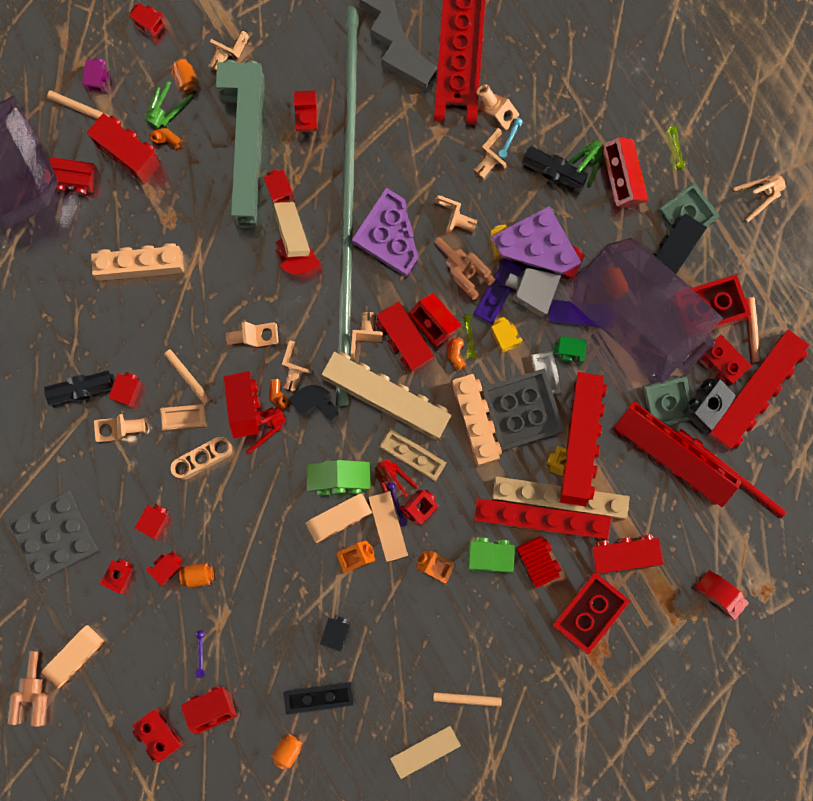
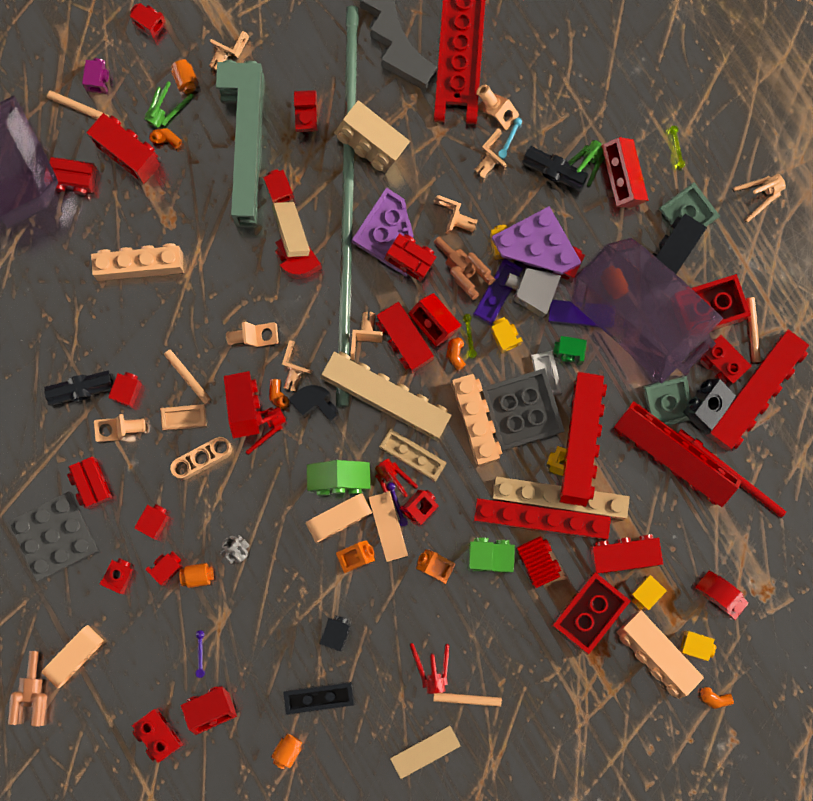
none -> red brick [67,457,113,509]
none -> light grey gear [220,535,250,564]
none -> tan brick [334,100,410,173]
none -> red brick [384,233,437,282]
none -> red plant [410,643,449,694]
none -> light nougat brick [616,610,704,699]
none -> yellow brick [629,575,667,611]
none -> yellow brick [679,631,716,661]
none -> orange arm [700,687,734,709]

